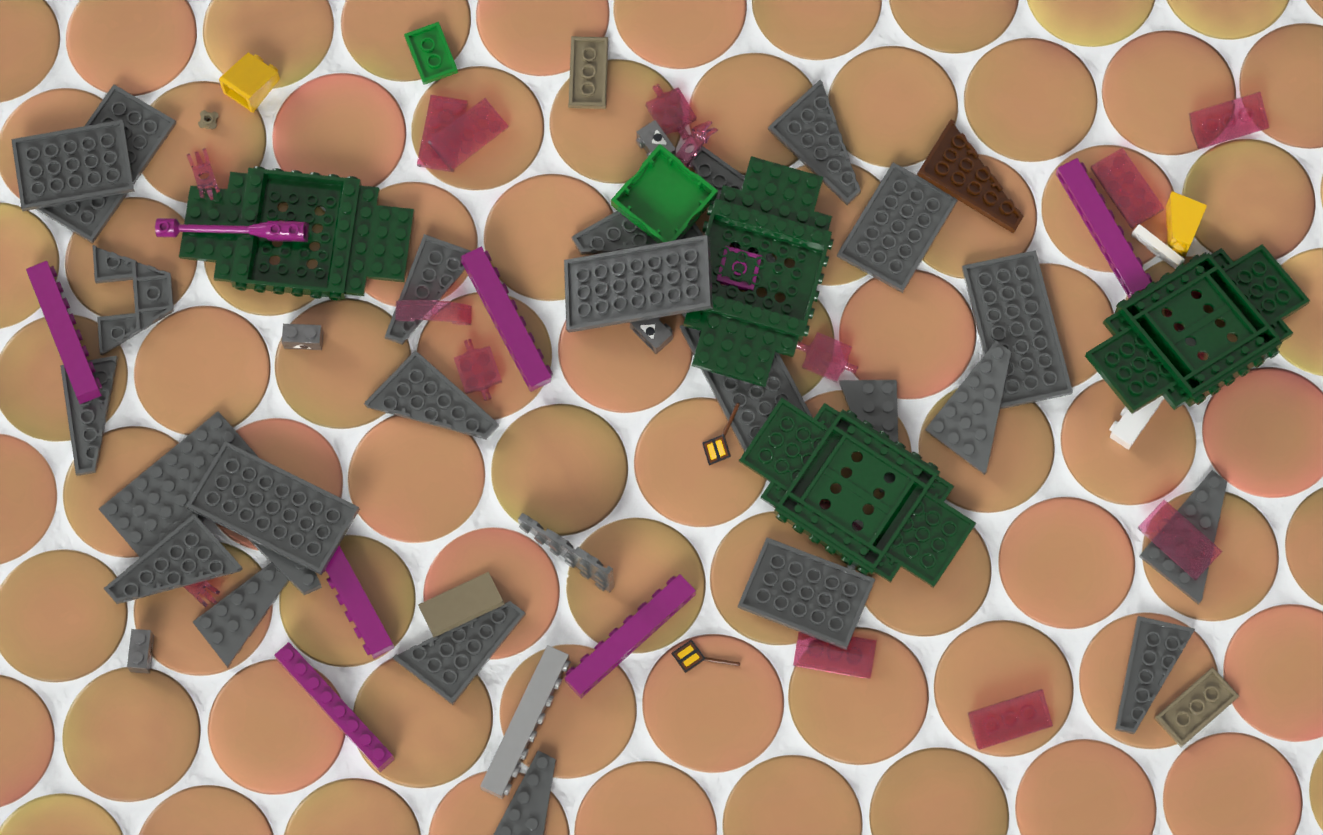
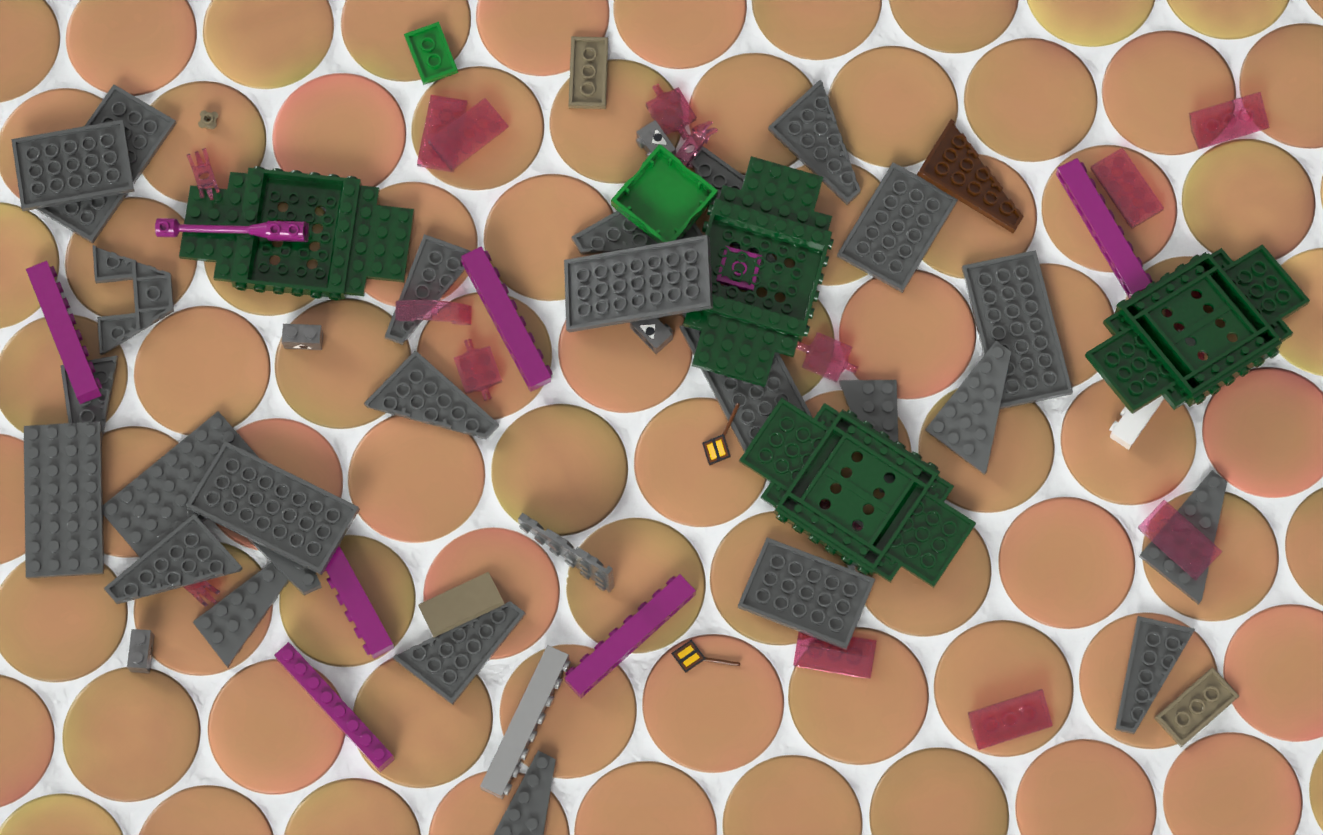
yellow slope [219,52,280,113] -> none
white piece [1131,224,1185,269] -> none
yellow slope [1165,191,1207,257] -> none
none -> dark grey plate [24,421,104,579]

